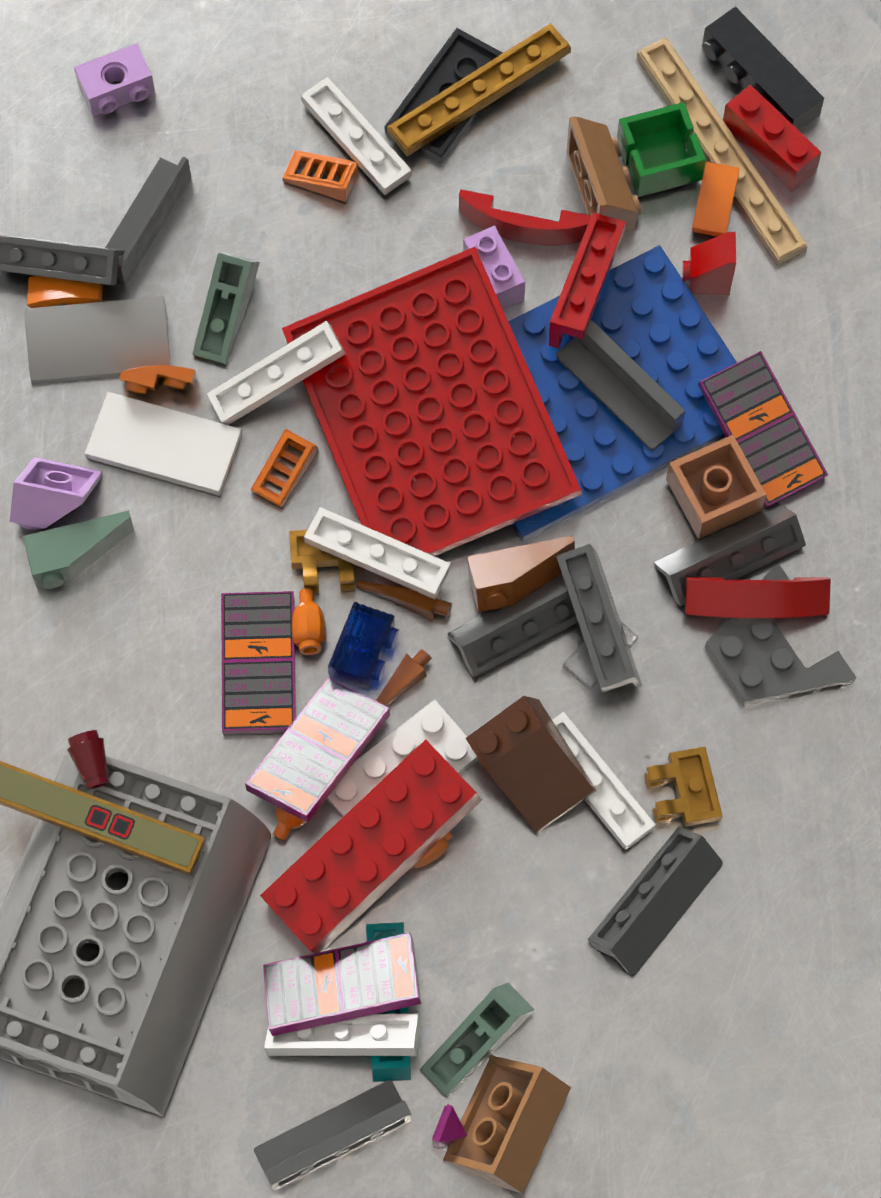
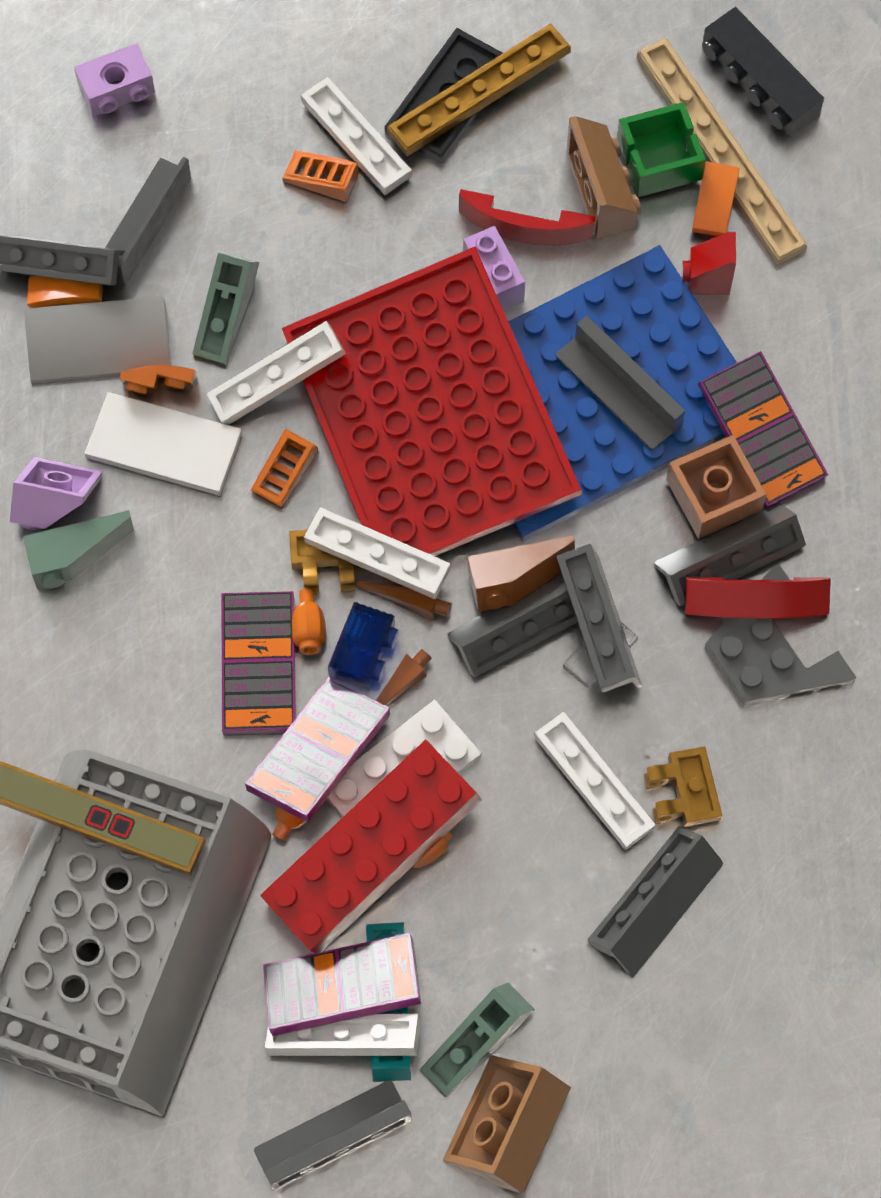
dark red cone [67,730,109,790] -> none
magenta slope [432,1104,467,1149] -> none
reddish brown slope [465,696,597,833] -> none
red fence [549,212,626,349] -> none
red brick [723,85,821,192] -> none

